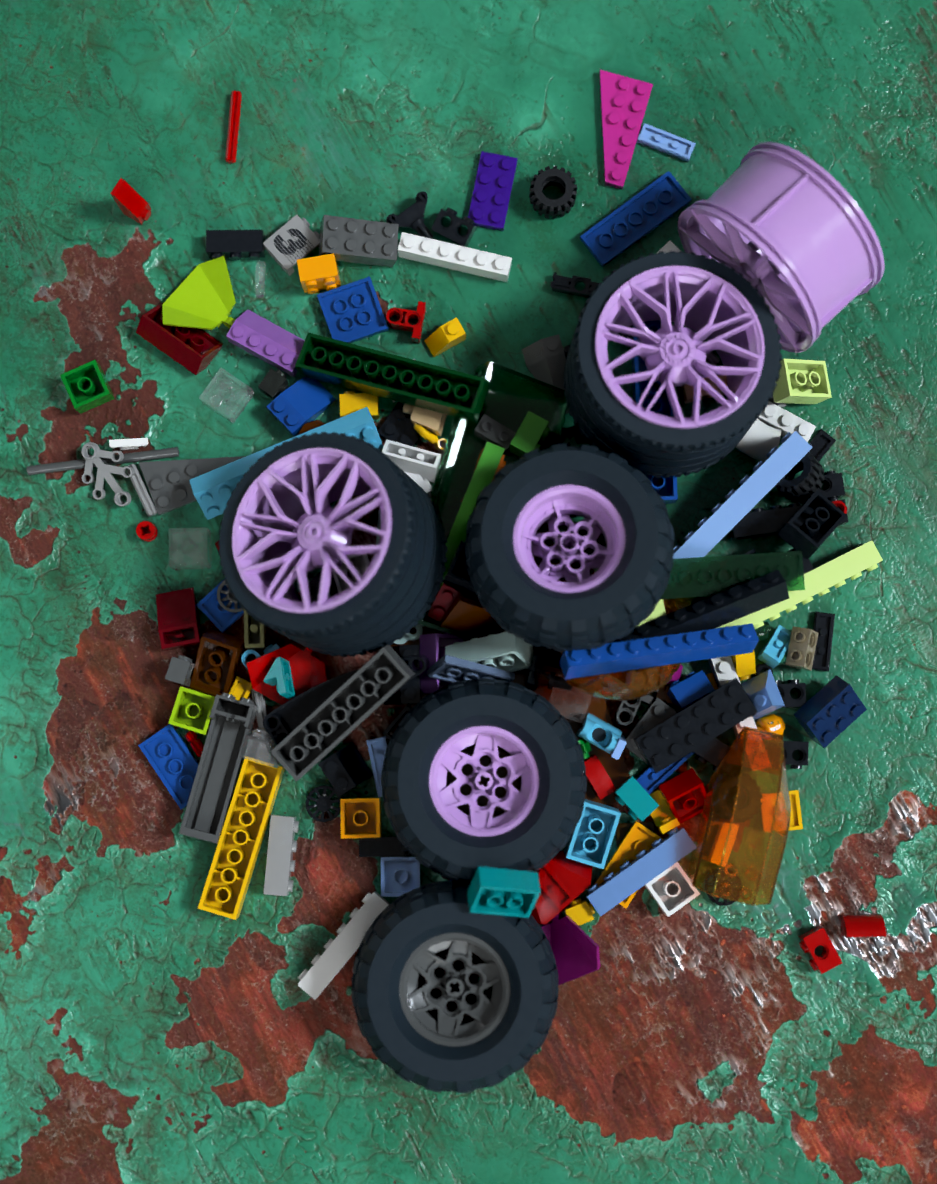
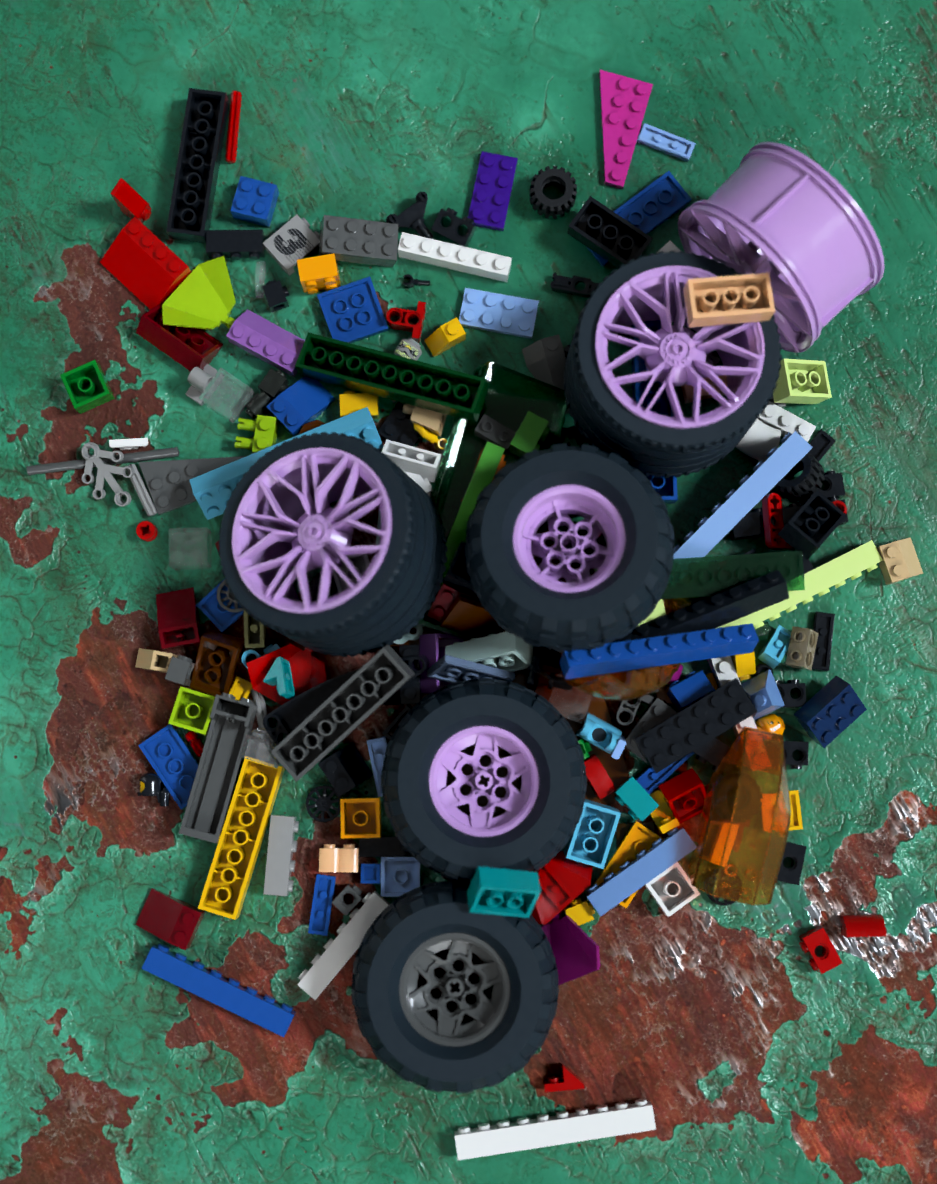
none -> red slope [100,217,191,310]
none -> tan slope [135,648,177,673]
none -> dark red slope [136,888,206,950]
none -> black piece [137,773,169,806]
none -> blue brick [141,944,296,1037]
none -> black brick [166,88,229,243]
none -> light grey tile [186,364,223,406]
none -> blue brick [230,176,279,227]
none -> lime brick [234,415,279,453]
none -> pearl dark grey brick [245,391,272,419]
none -> black brick [262,280,289,312]
none -> blue plate [308,874,336,936]
none -> light nougat brick [319,844,359,872]
none -> dark grey brick [332,884,363,916]
none -> blue plate [361,863,381,884]
none -> light grey head [394,338,422,361]
none -> black hand [403,274,430,288]
none -> white brick [454,1099,656,1160]
none -> light blue plate [459,288,539,339]
none -> red slope [543,1063,585,1092]
none -> black brick [567,196,653,268]
none -> light nougat brick [683,273,775,327]
none -> red beam [762,493,793,550]
none -> black brick [770,840,807,885]
none -> tan slope [877,537,923,586]

